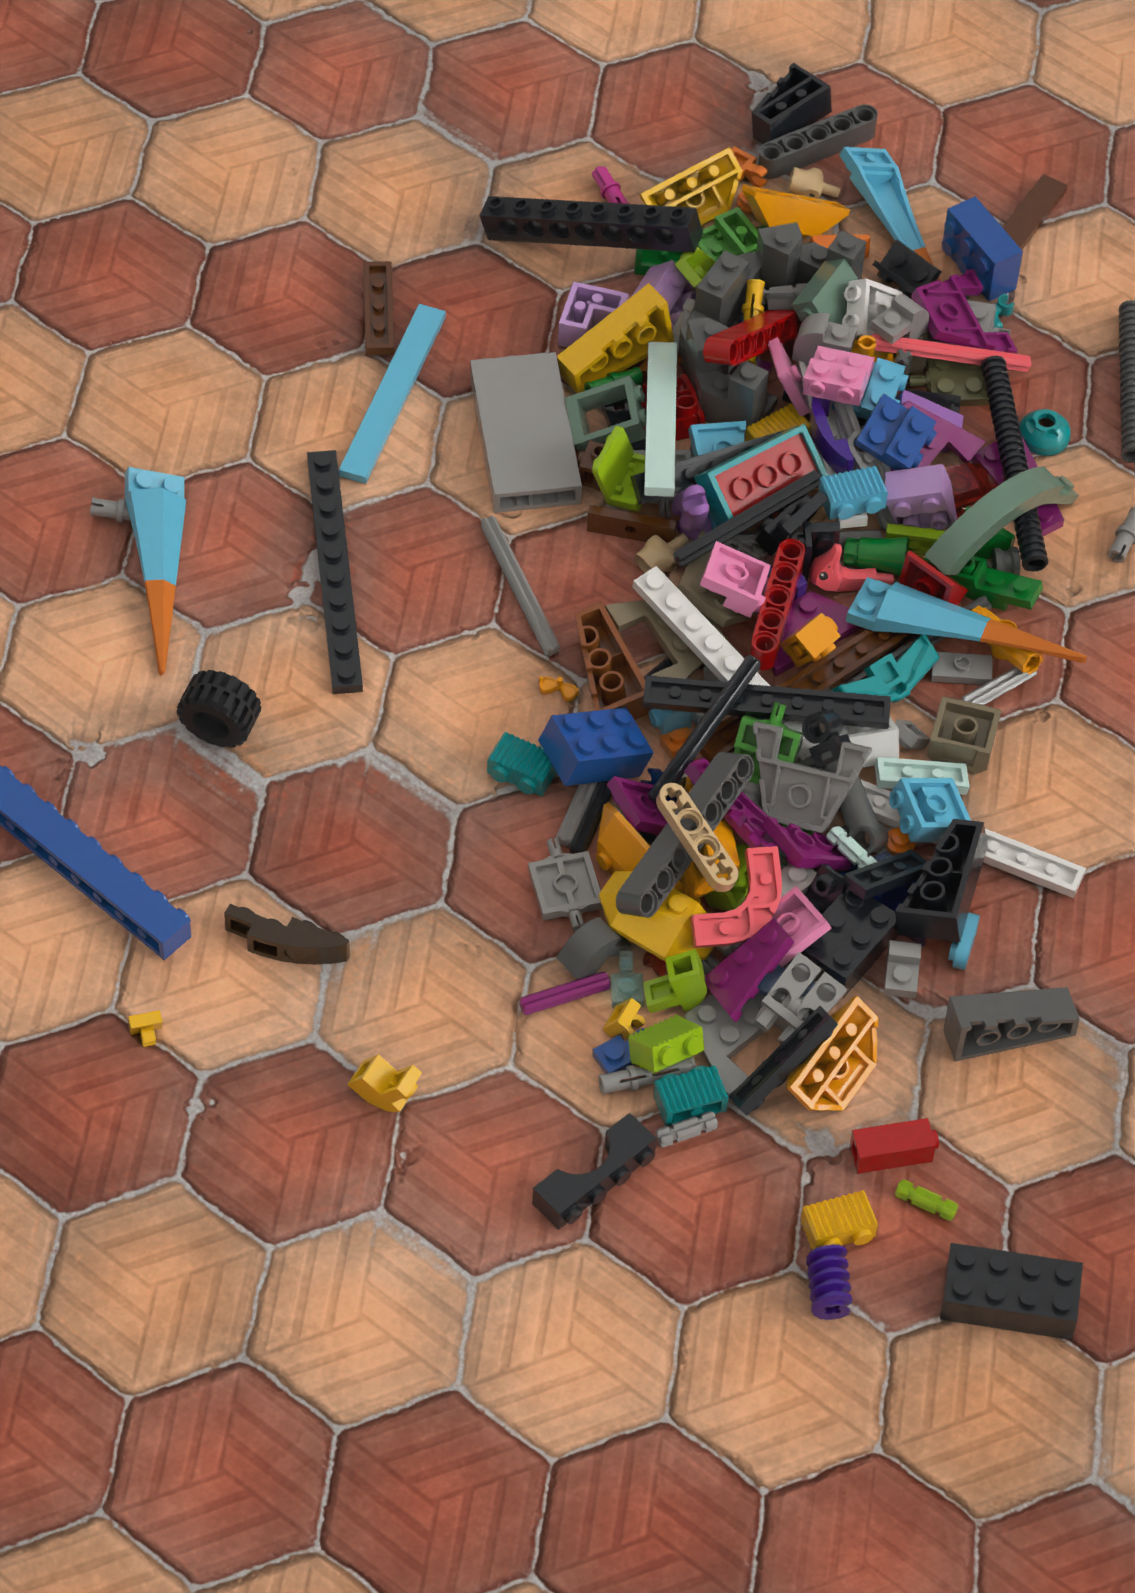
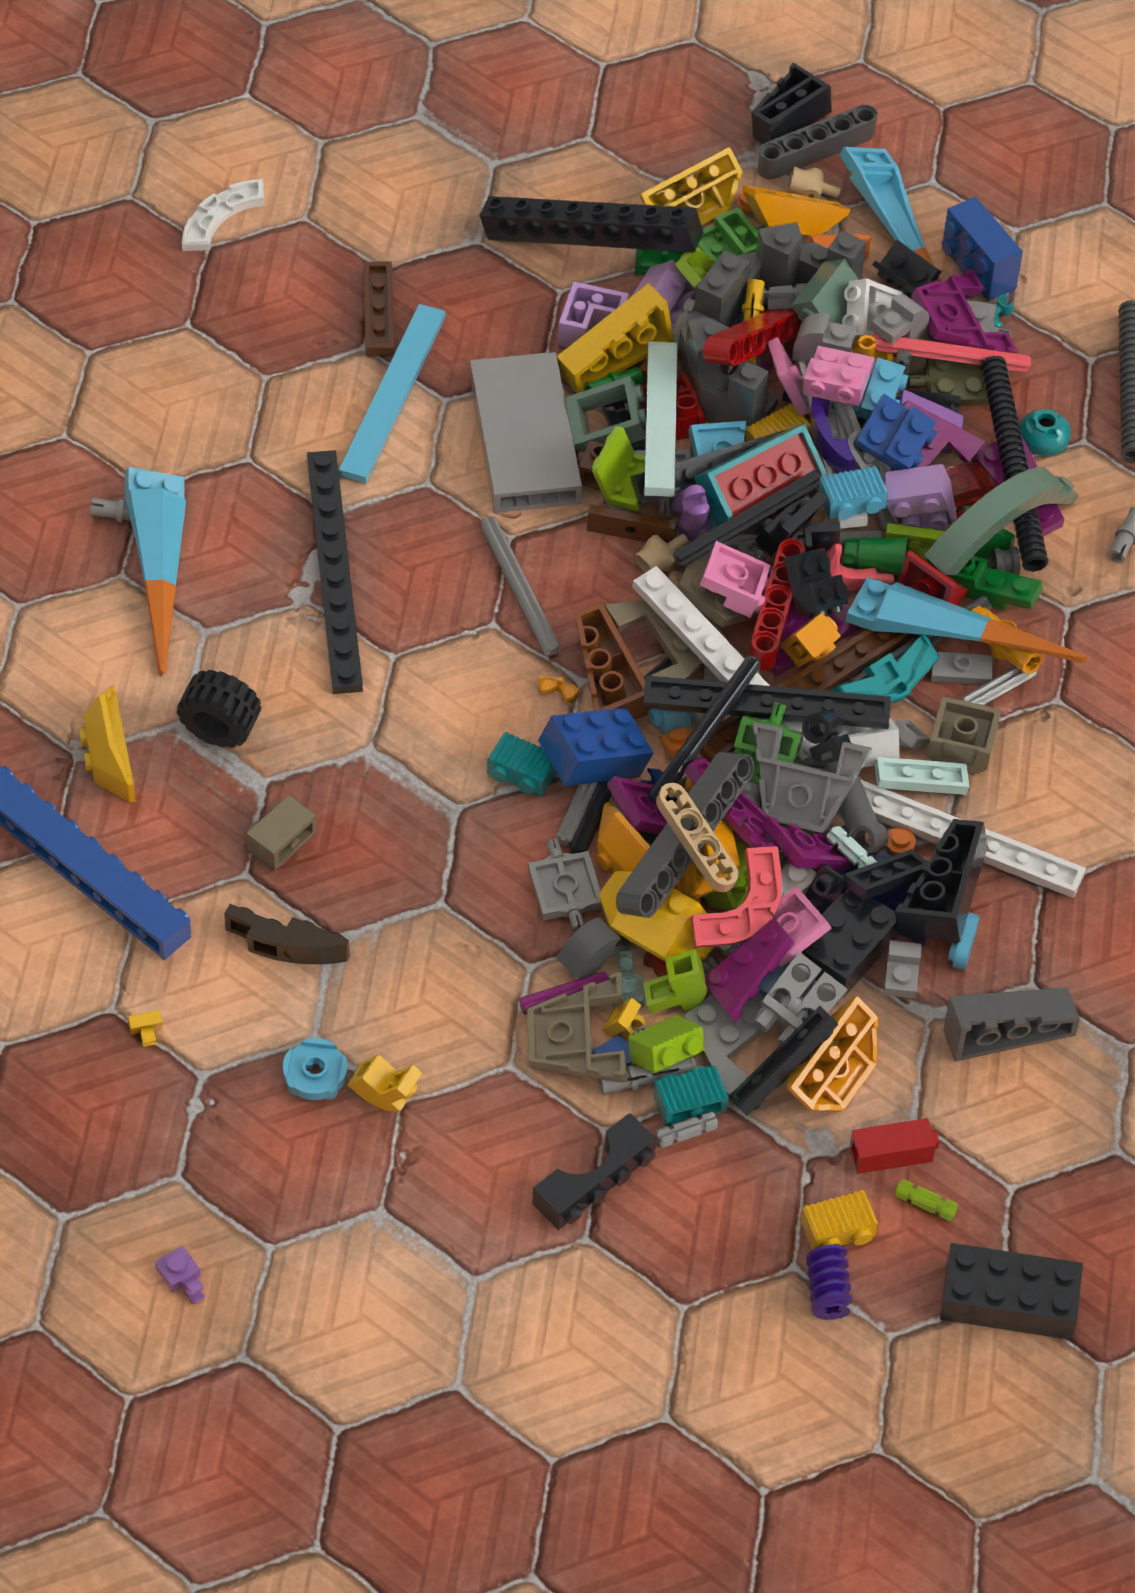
dark pink axle [592,166,629,204] -> none
orange plate [731,146,768,188] -> none
medium azure plate [889,778,971,842] -> none
reddish brown tile [1002,174,1068,250] -> none
none -> yellow wedge [79,685,136,803]
none -> medium lavender plate [155,1246,205,1304]
none -> white tile [182,179,264,251]
none -> dark tan brick [246,795,317,871]
none -> medium azure plate [283,1038,347,1100]
none -> dark tan wing [527,972,627,1082]
none -> black plate [784,547,848,619]

